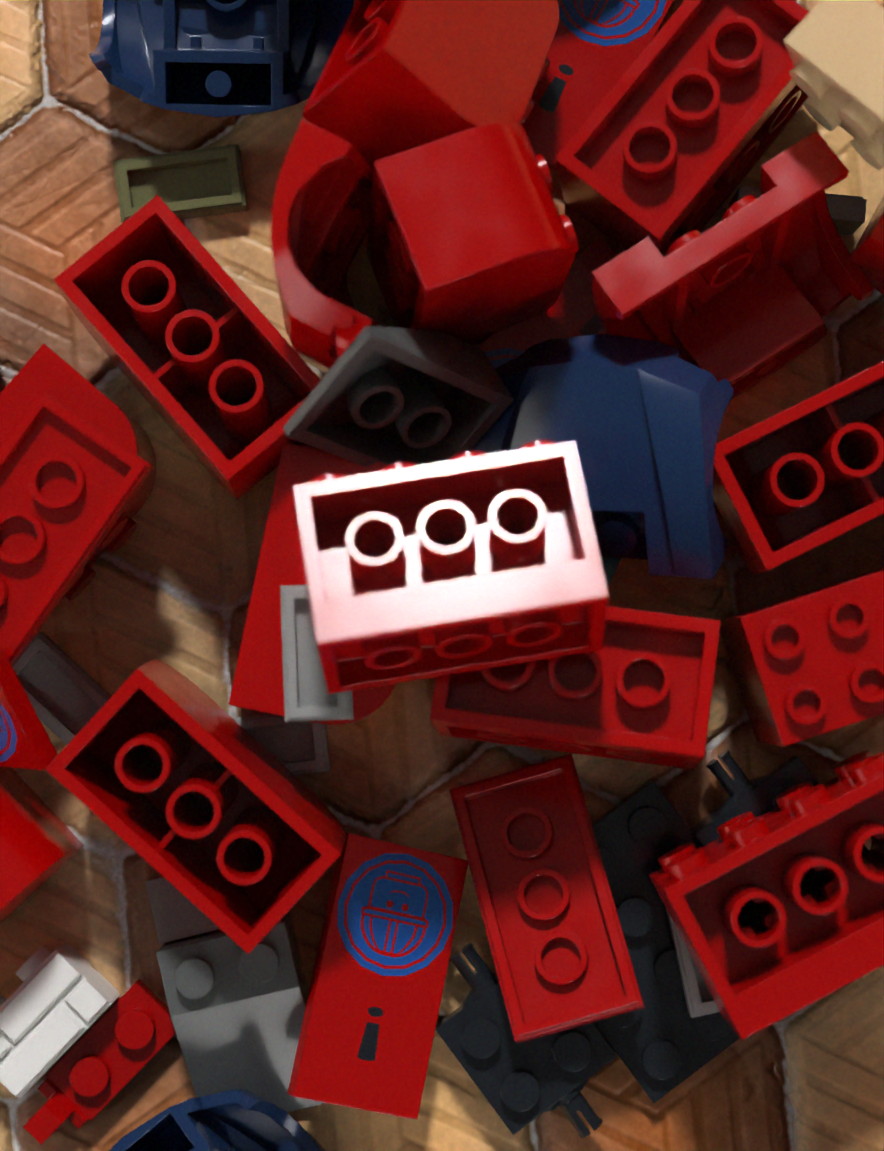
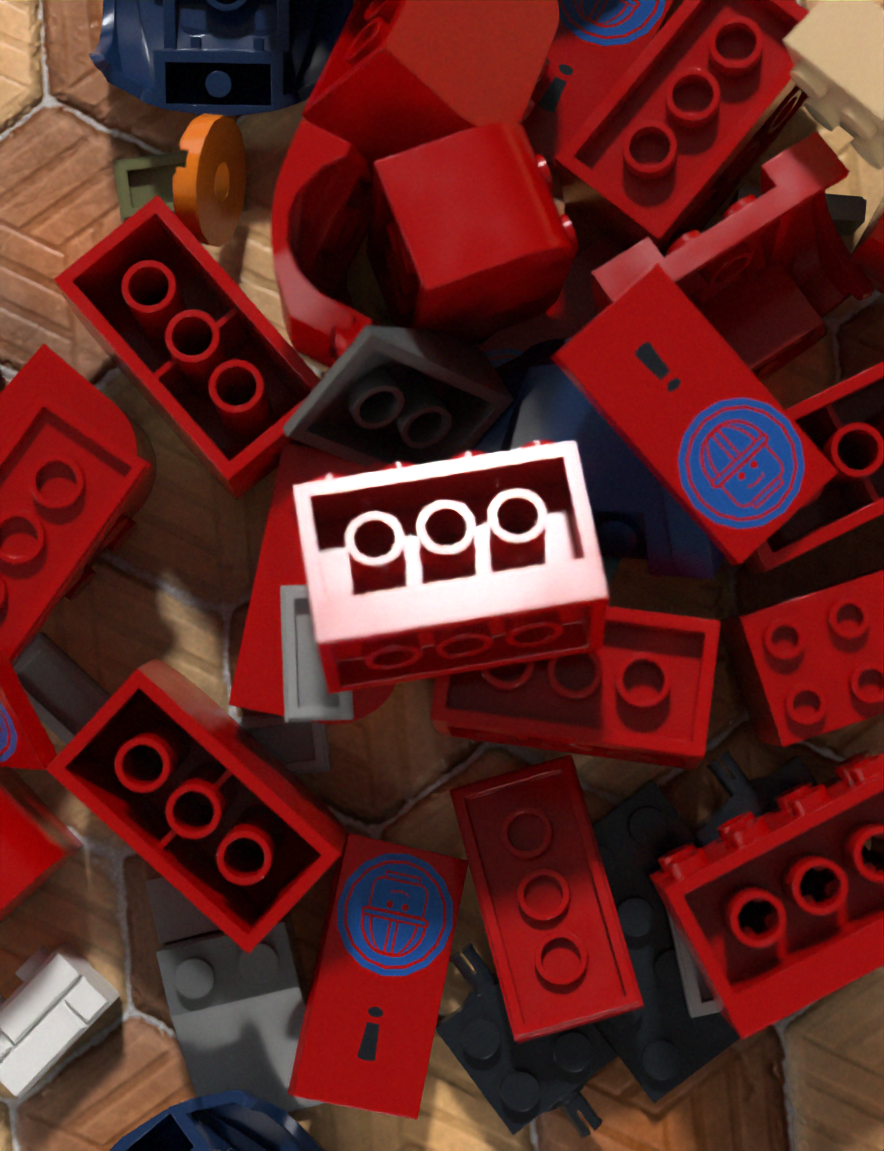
red hinge [23,979,176,1145] -> none
none -> orange tile [173,113,247,247]
none -> red tile [551,263,838,565]

